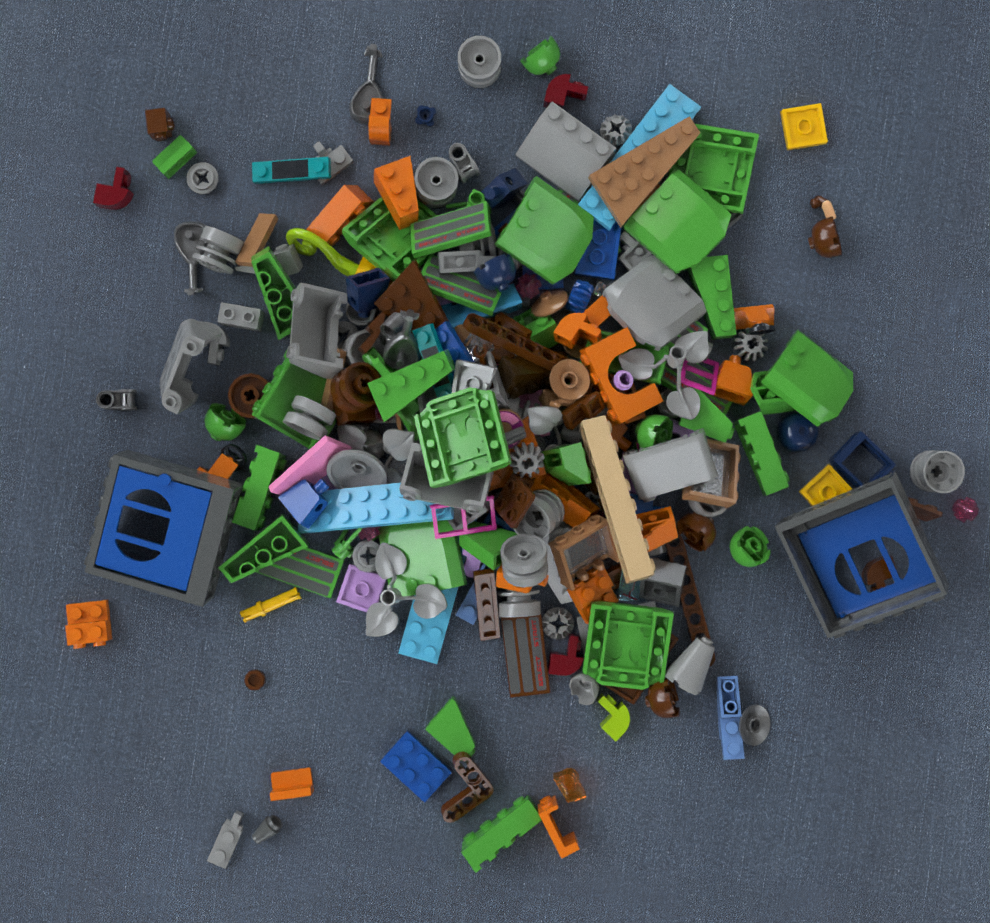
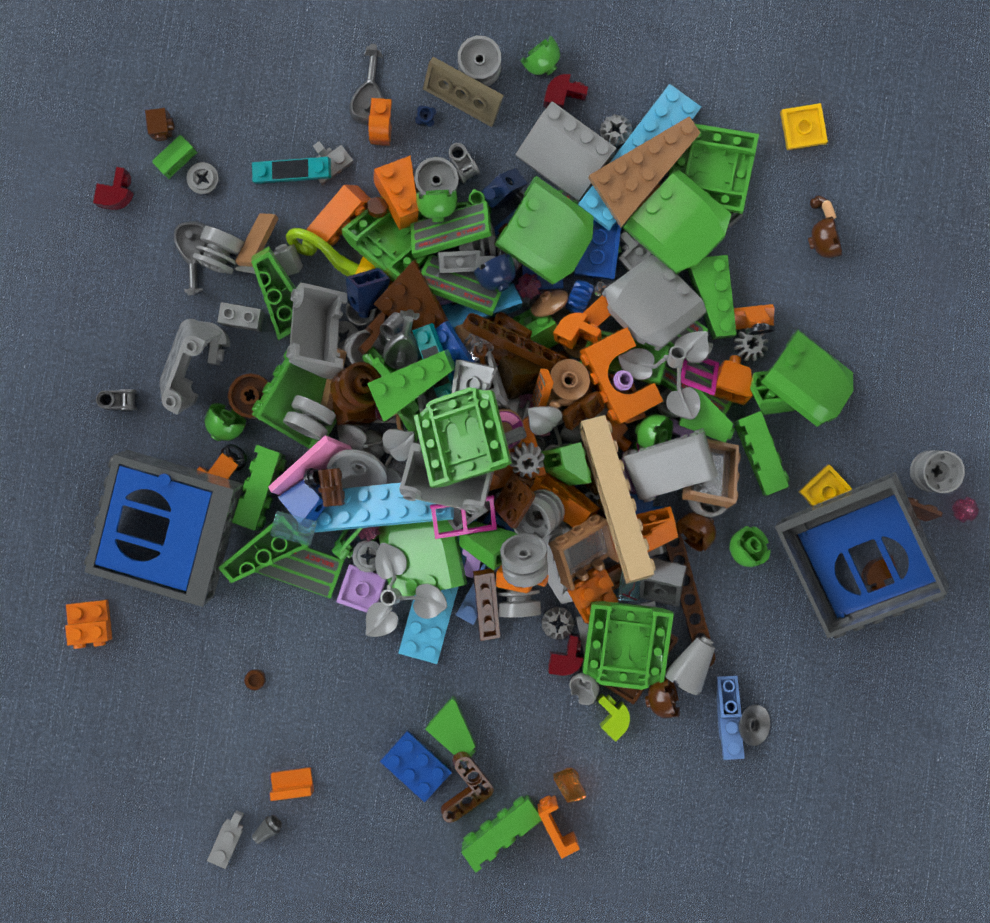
yellow pin [240,587,301,623] -> none
dark grey tile [501,614,550,698] -> none
dark blue cylinder [777,412,819,452] -> none
dark blue window [828,431,896,488] -> none
none -> clear light blue hinge [270,511,317,546]
none -> black plate [304,468,320,489]
none -> reddish brown hips [318,468,345,507]
none -> reddish brown tile [367,197,388,218]
none -> bright green cylinder [416,190,457,222]
none -> dark tan plate [423,57,504,127]
none -> orange tile [531,369,554,407]

